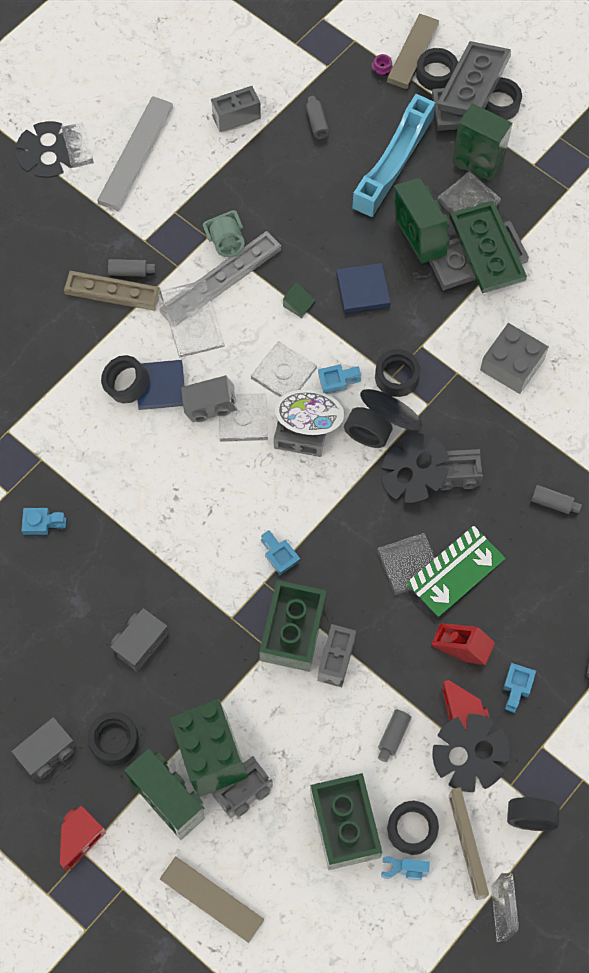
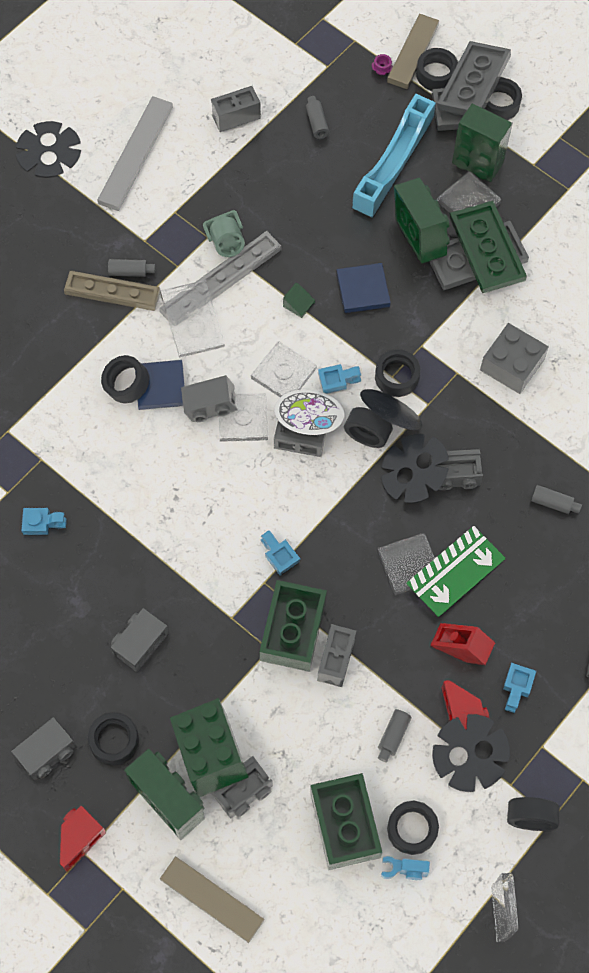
clear plate [61,122,94,168] -> none
dark tan tile [448,787,489,900] -> none

